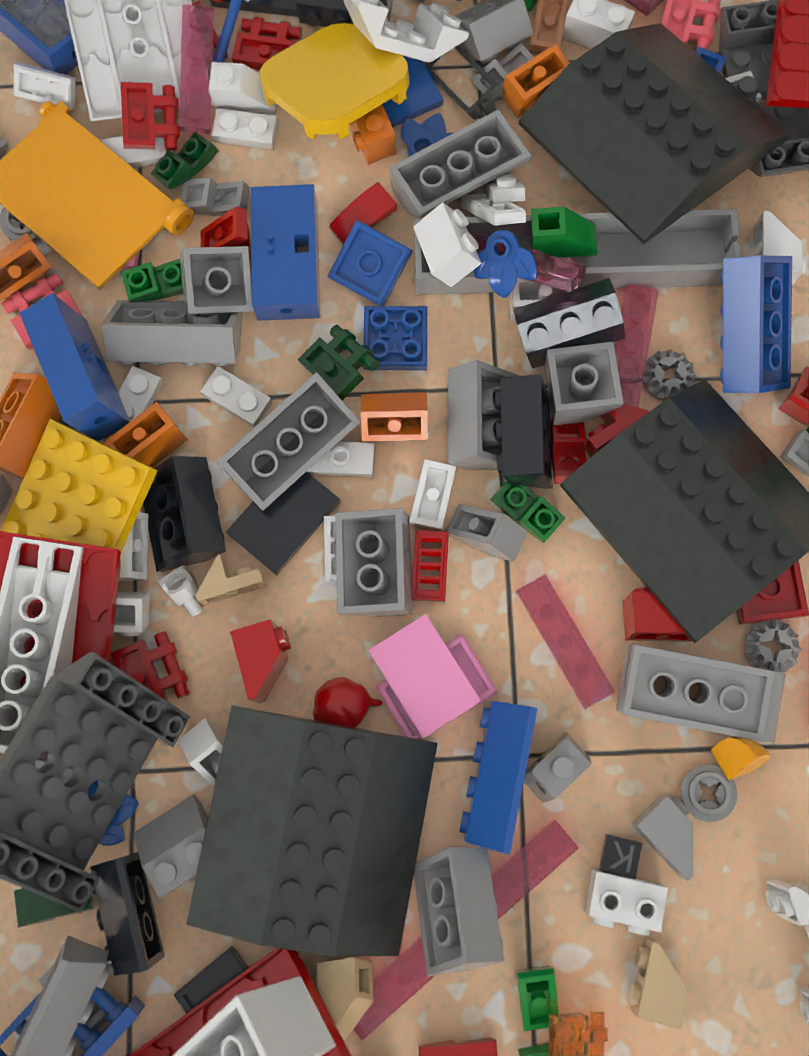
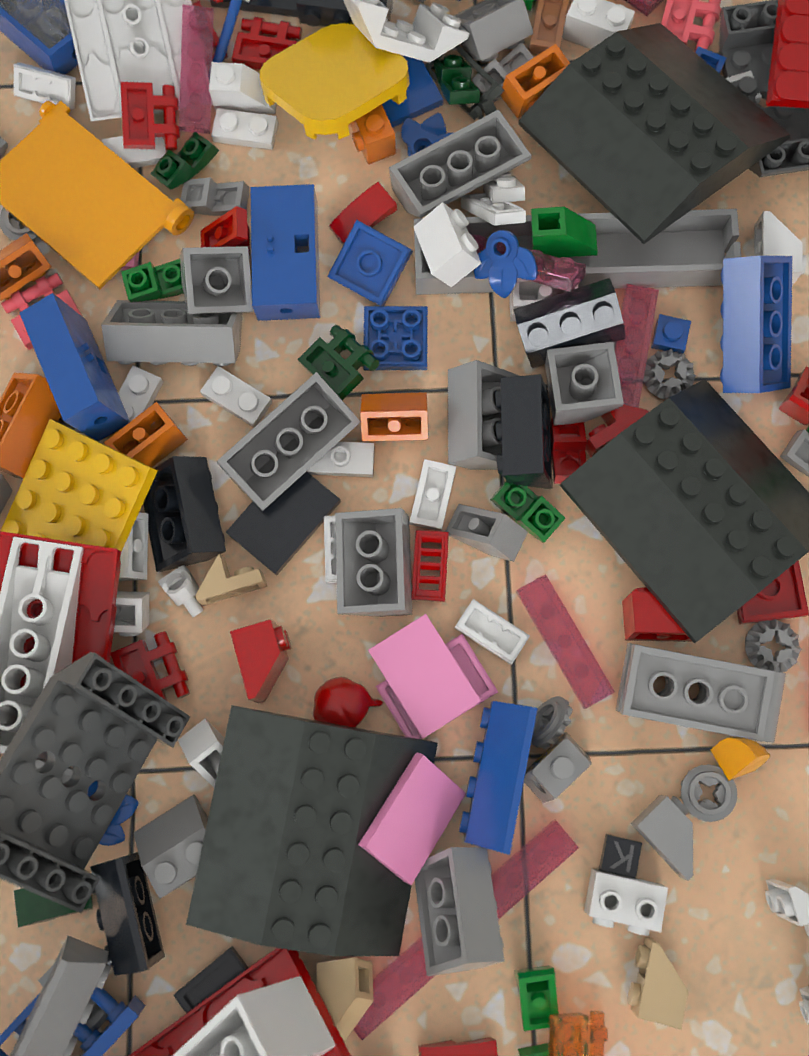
none -> bright pink tile [358,753,466,885]
none -> dark green slope [434,55,480,105]
none -> white plate [455,599,530,665]
none -> light grey gear [531,696,573,749]
none -> blue plate [651,314,691,354]

